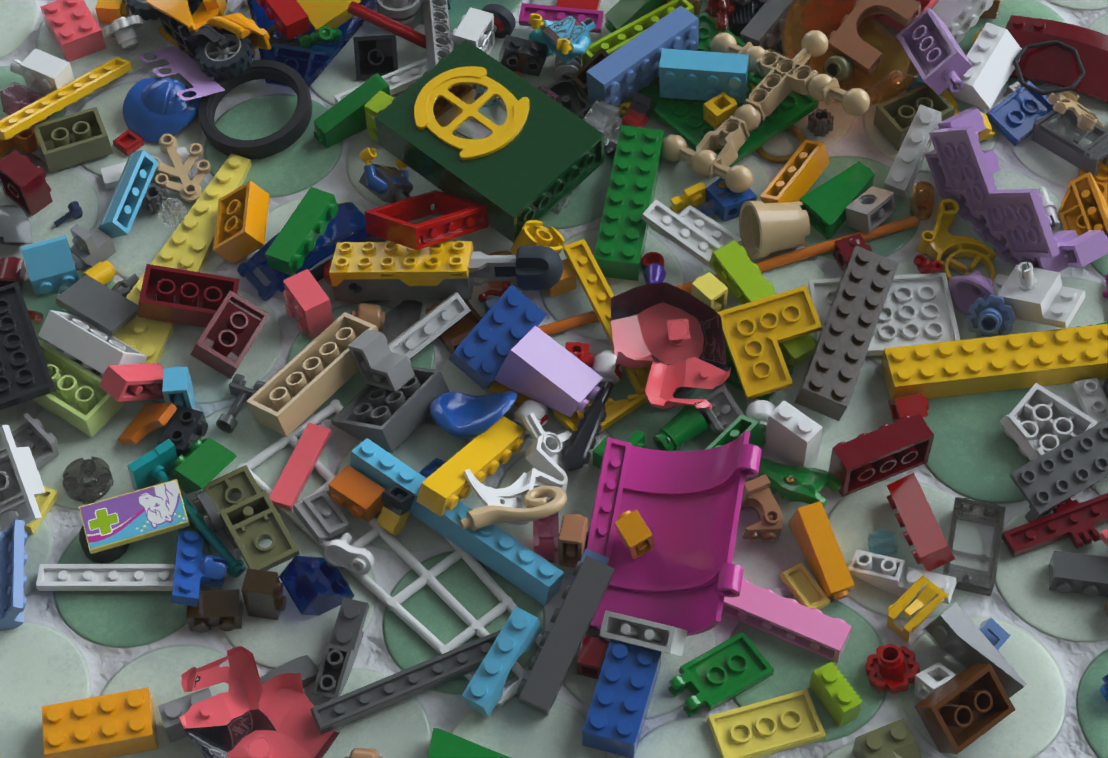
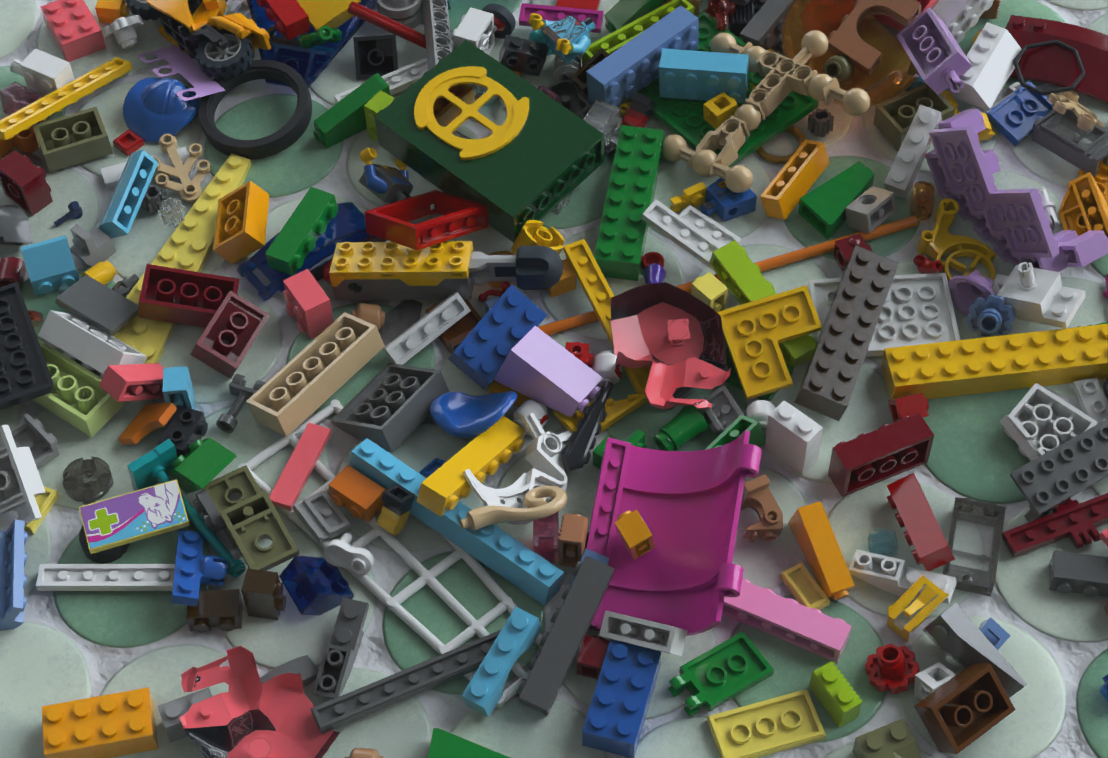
light grey brick [348,329,415,392] -> none
tan piece [739,201,810,260] -> none
green animal [749,457,842,507] -> none

